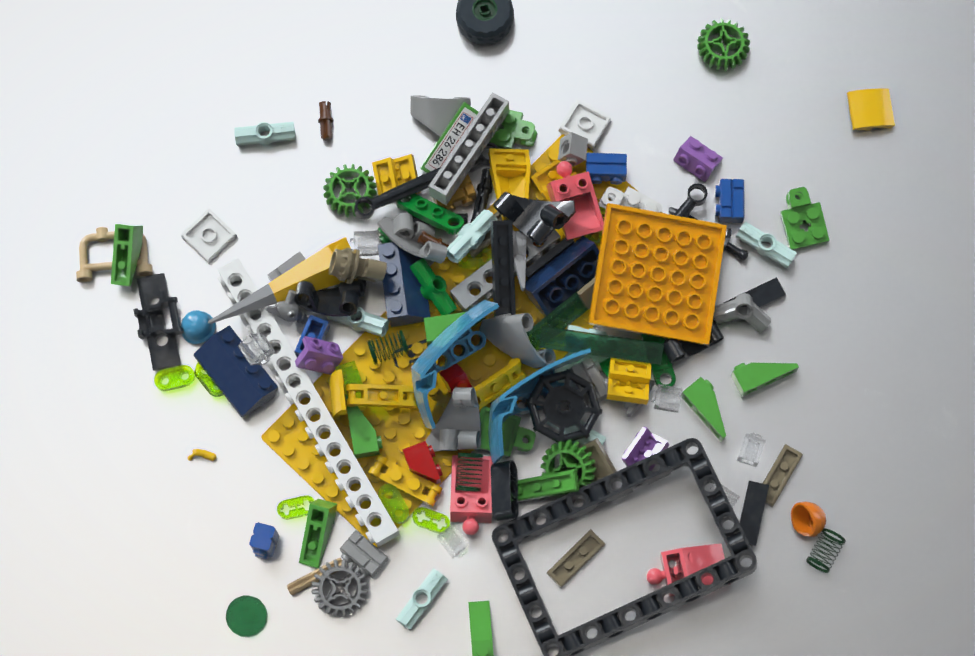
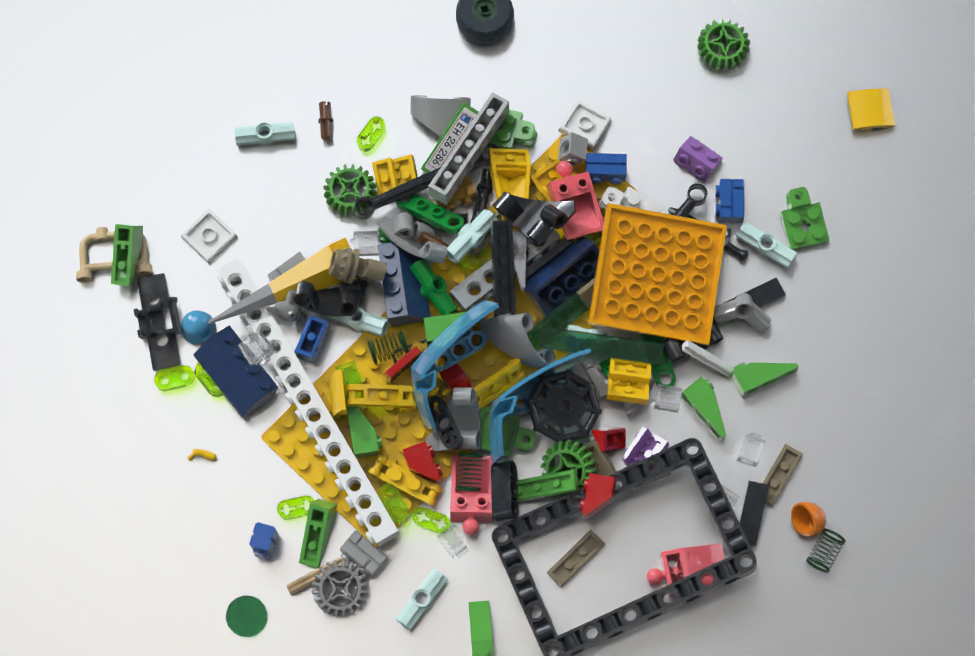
medium lavender bracket [295,336,343,375] -> none
none -> clear neon green beam [356,116,386,152]
none -> red tile [385,346,422,382]
none -> black beam [428,396,464,451]
none -> red slope [580,473,617,519]
none -> red slope [592,427,626,452]
none -> white axle [682,340,734,377]

